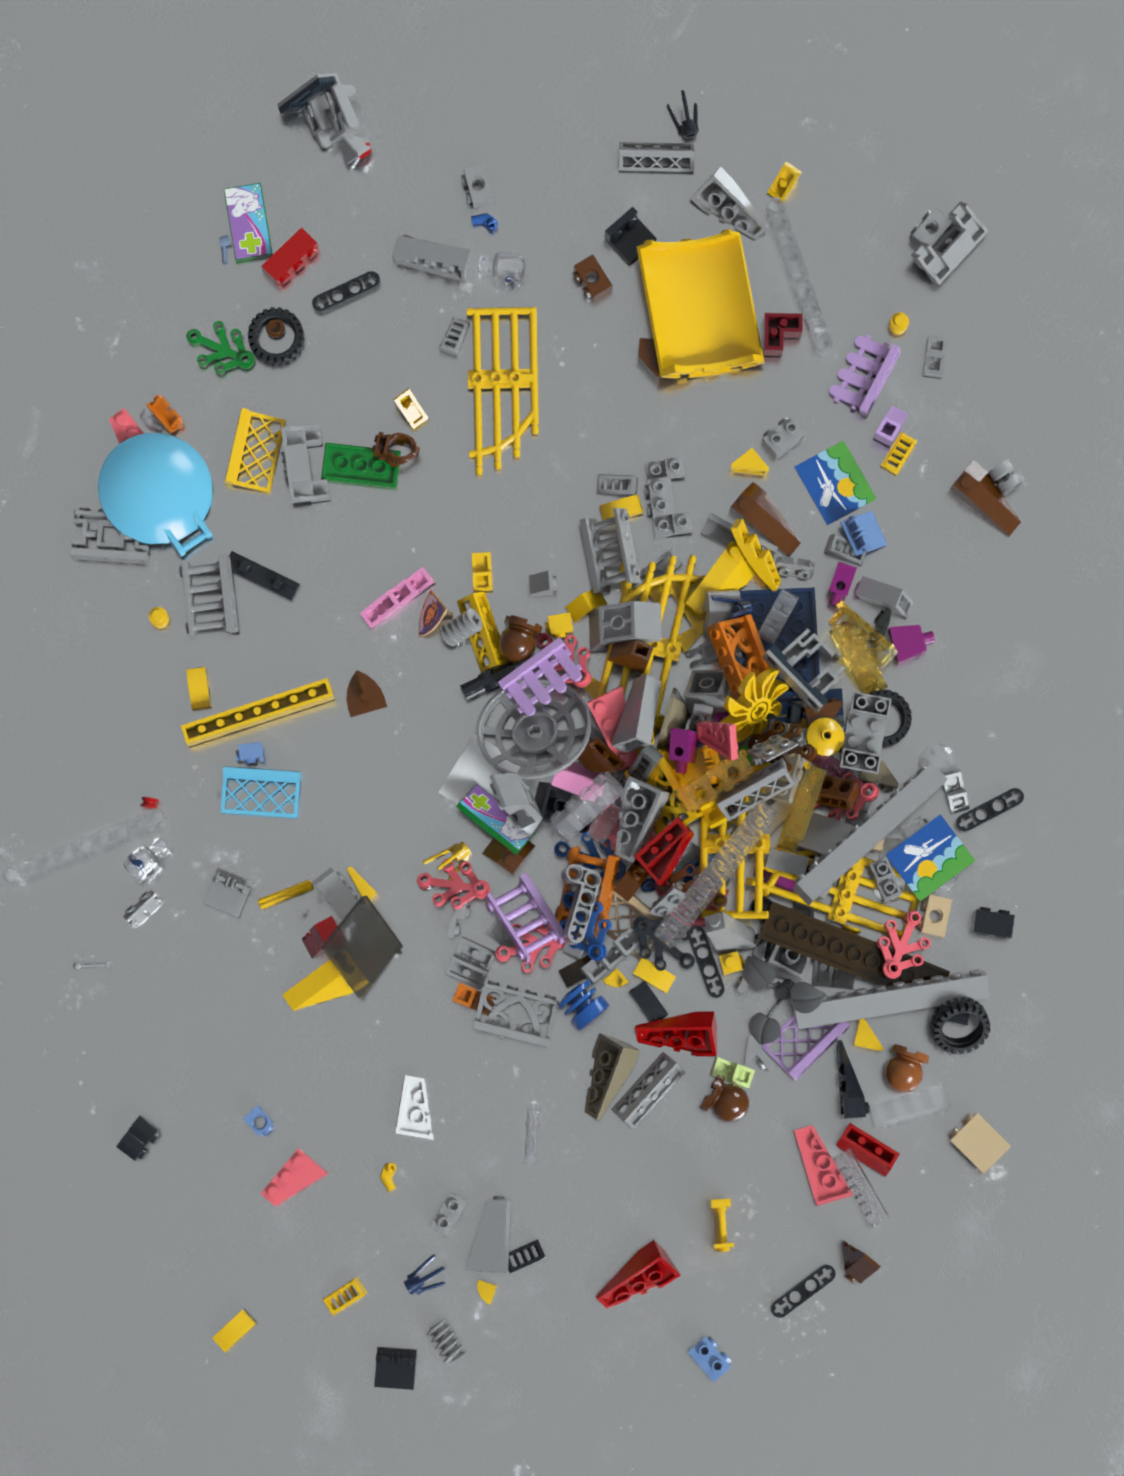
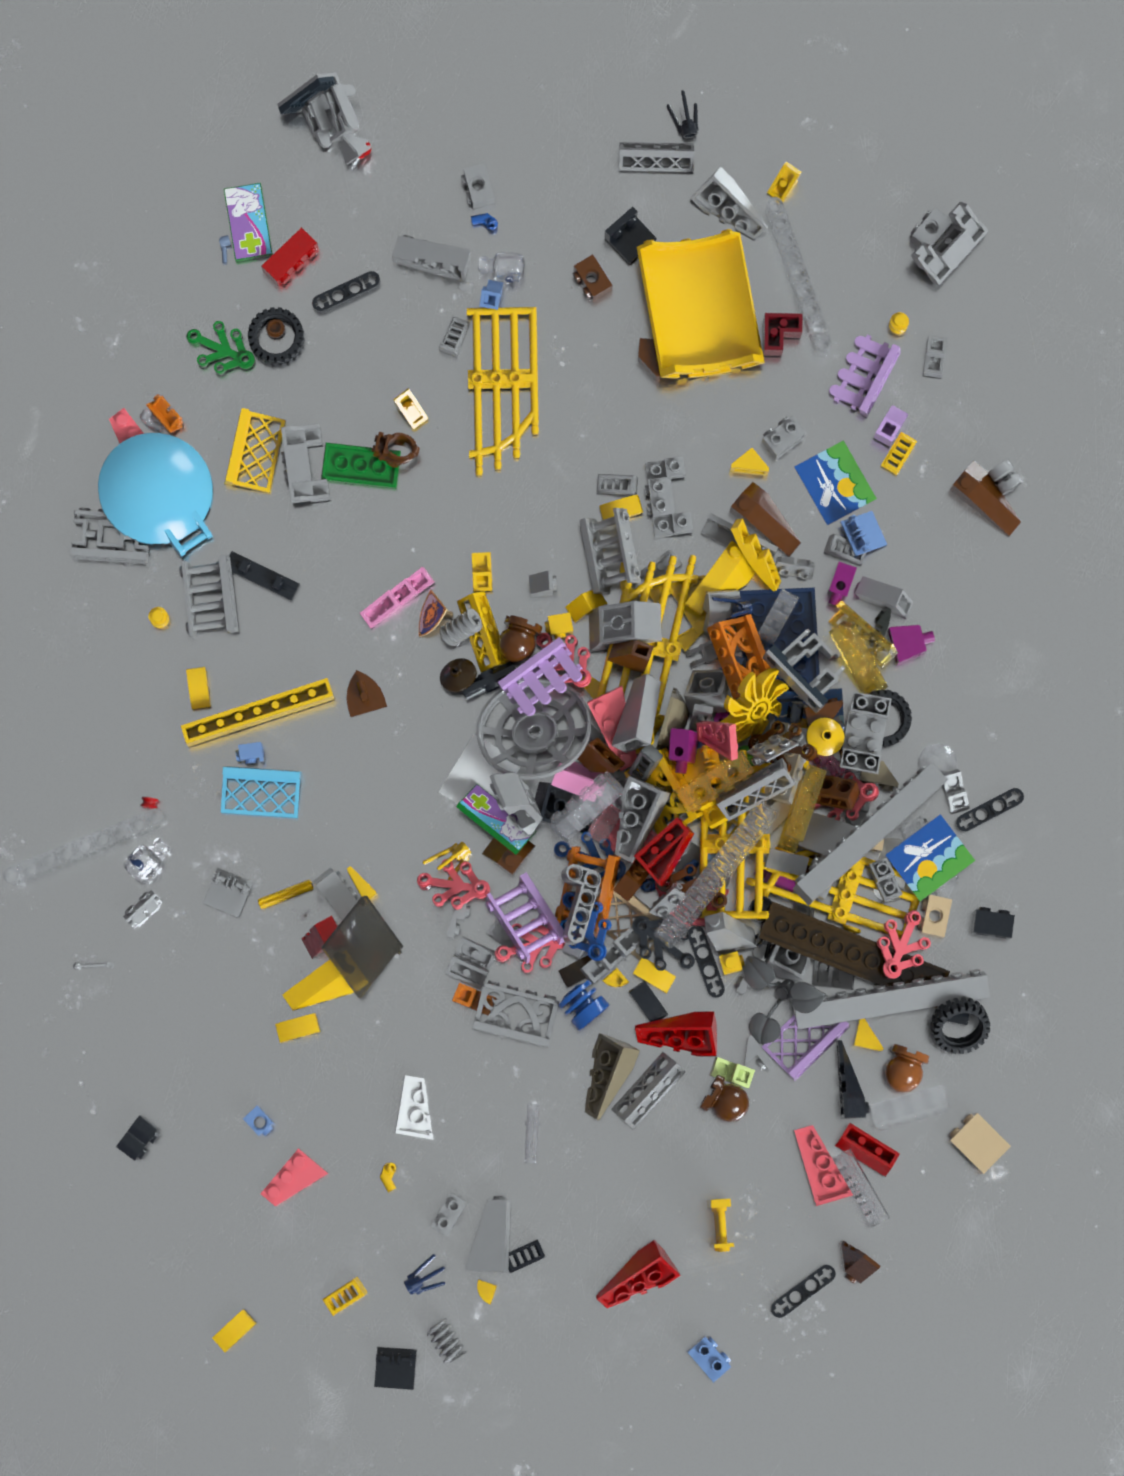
none -> yellow slope [275,1013,320,1043]
none -> dark brown dish [440,658,477,692]
none -> medium blue brick [479,280,504,310]

